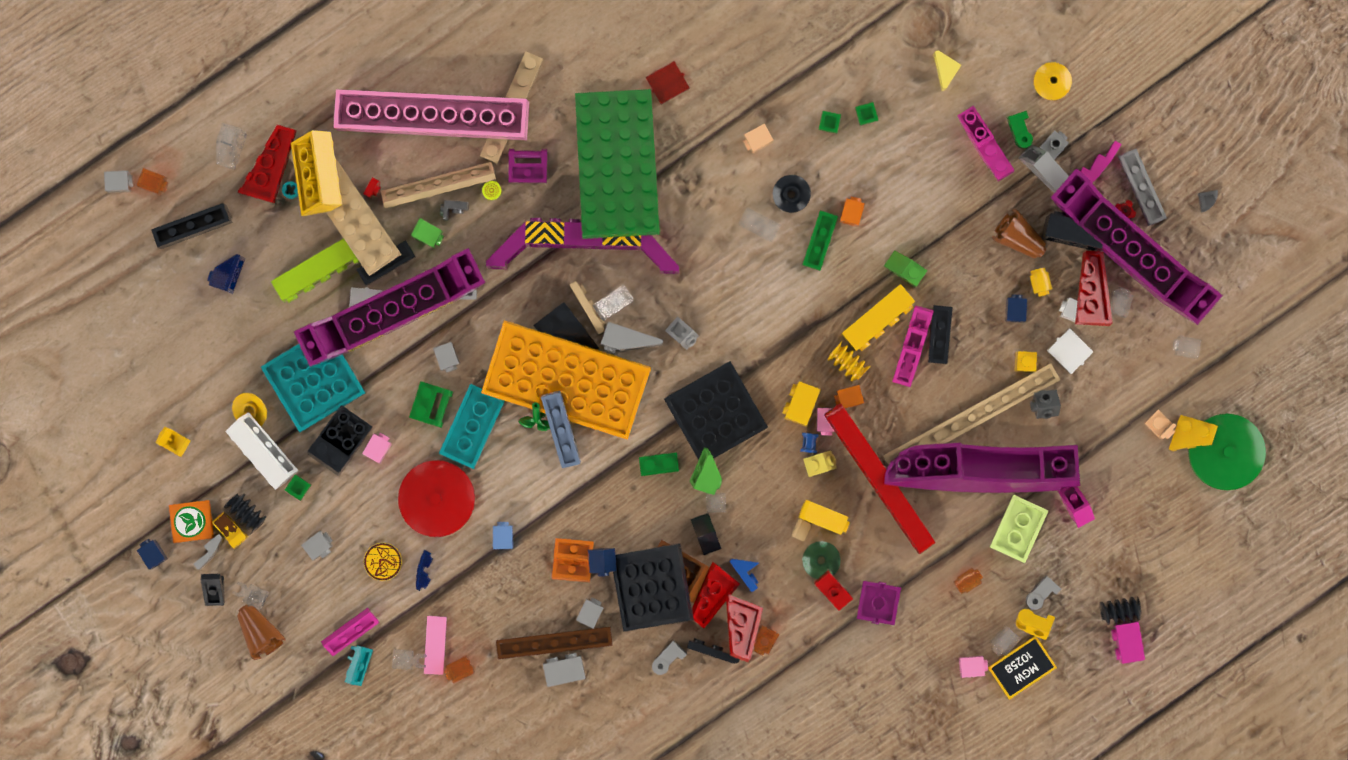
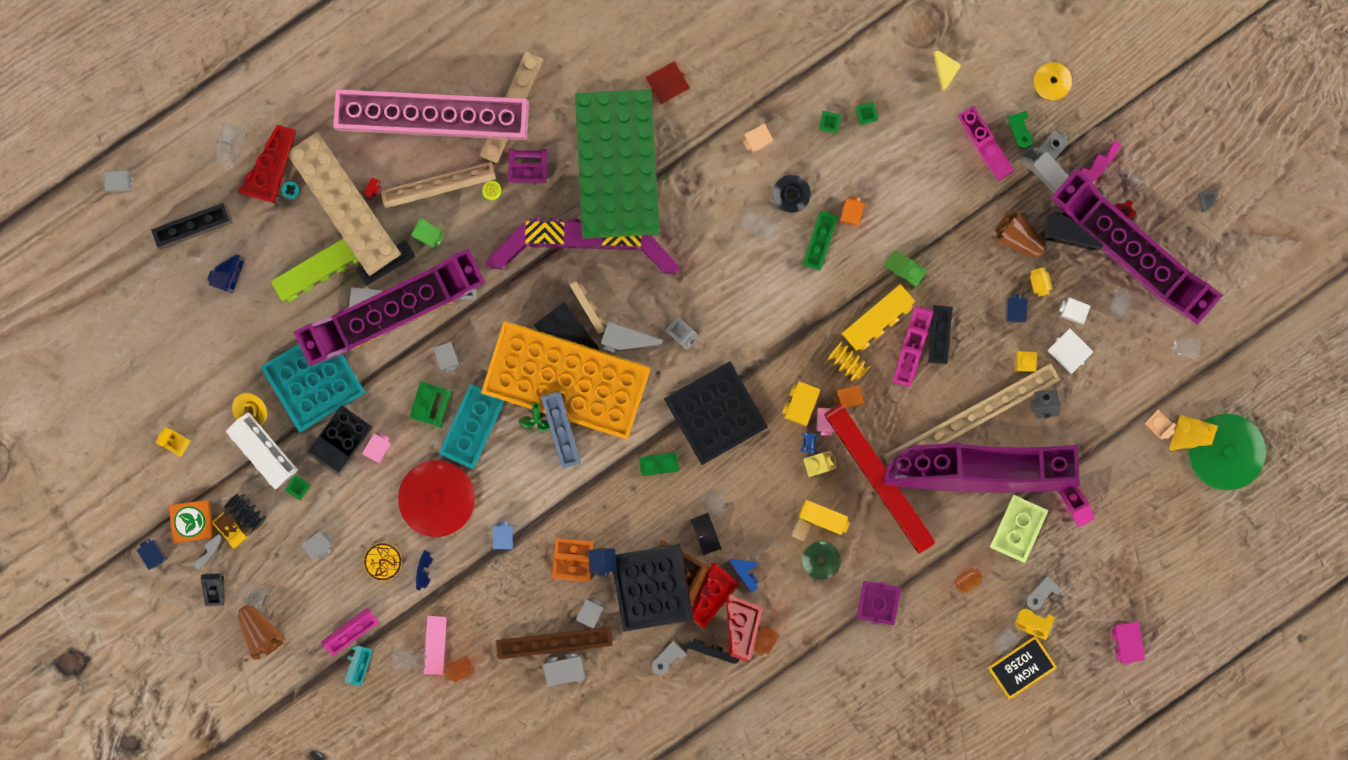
clear orange brick [136,168,168,196] -> none
yellow slope [291,131,342,216] -> none
flat silver bracket [440,200,469,221] -> none
clear plate [592,285,634,321] -> none
bright green slope [689,447,722,495] -> none
red plate [814,570,853,611] -> none
bright pink brick [959,656,988,678] -> none
red wing [1075,250,1113,326] -> none
black piece [1099,597,1141,625] -> none
light grey tile [1118,149,1167,226] -> none

